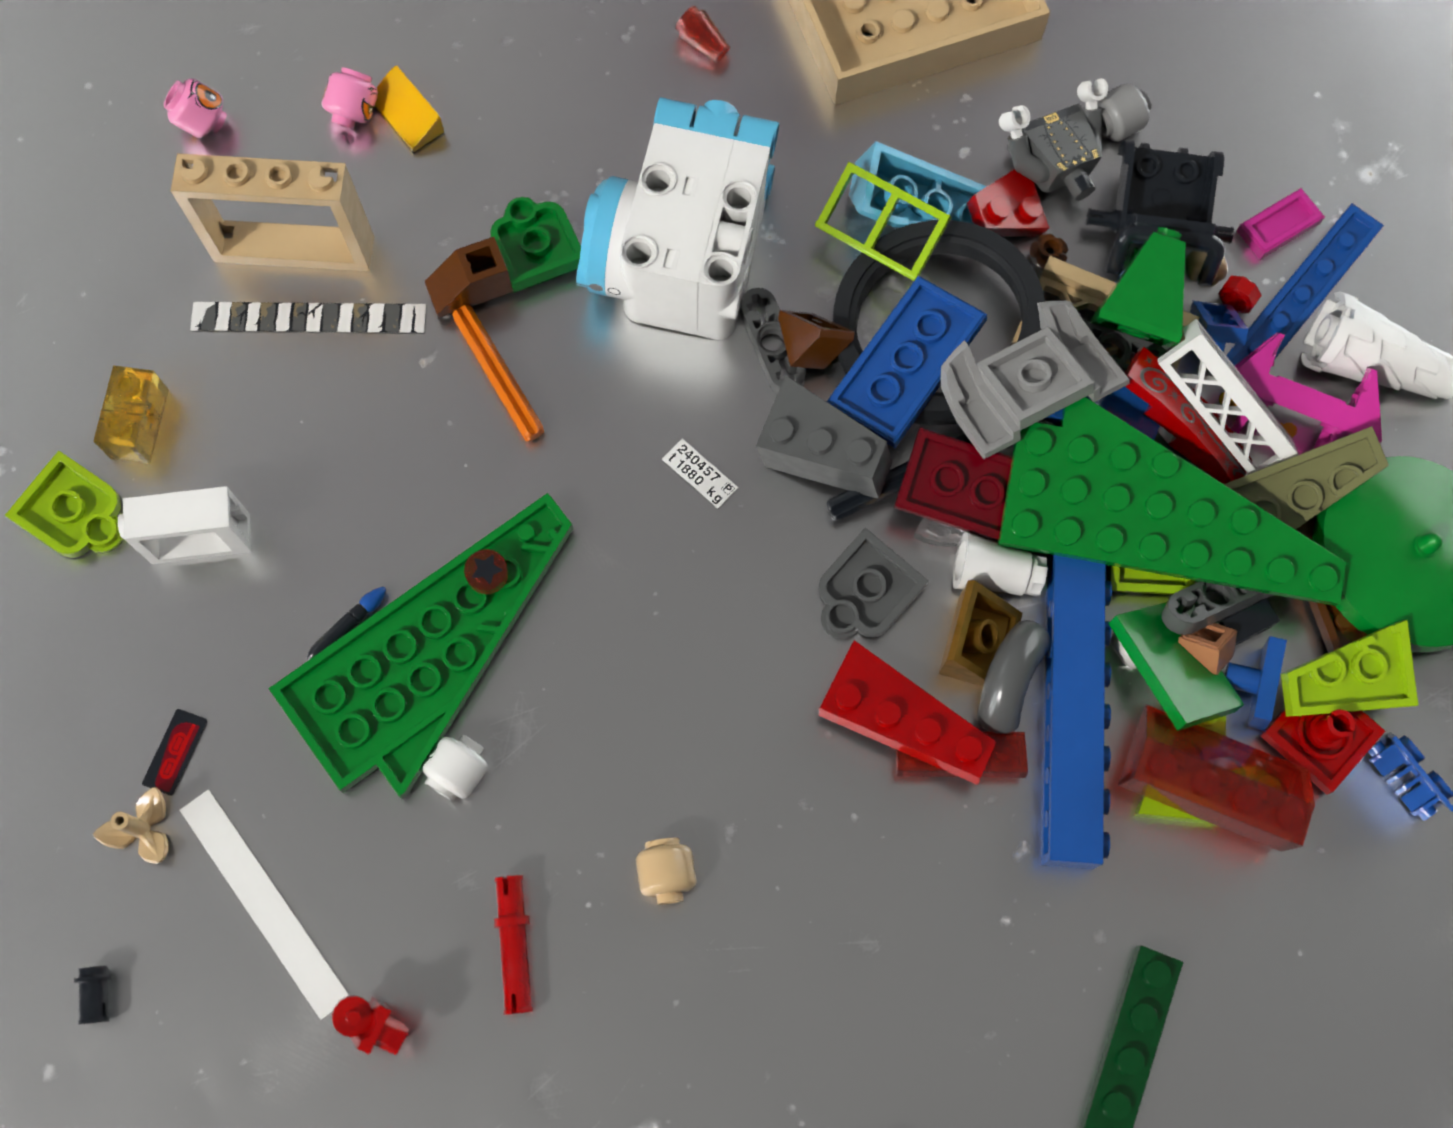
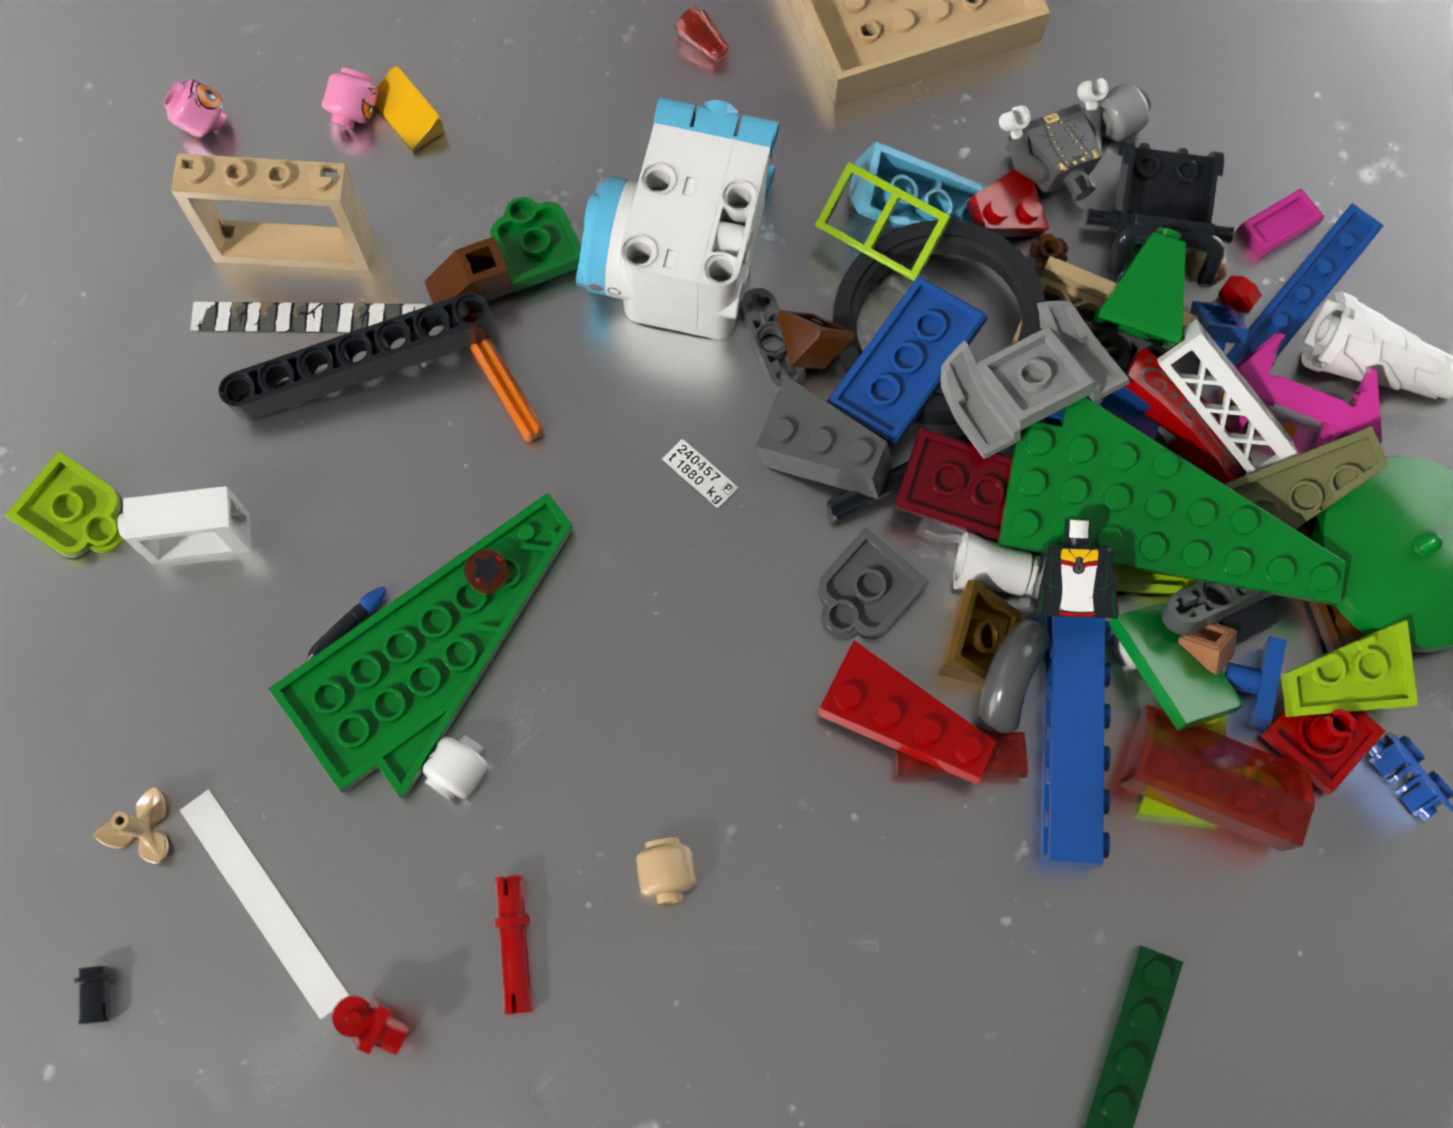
clear yellow brick [93,365,169,464] -> none
sticker [142,709,207,796] -> none
none -> black beam [218,292,497,420]
none -> torso [1030,519,1119,619]

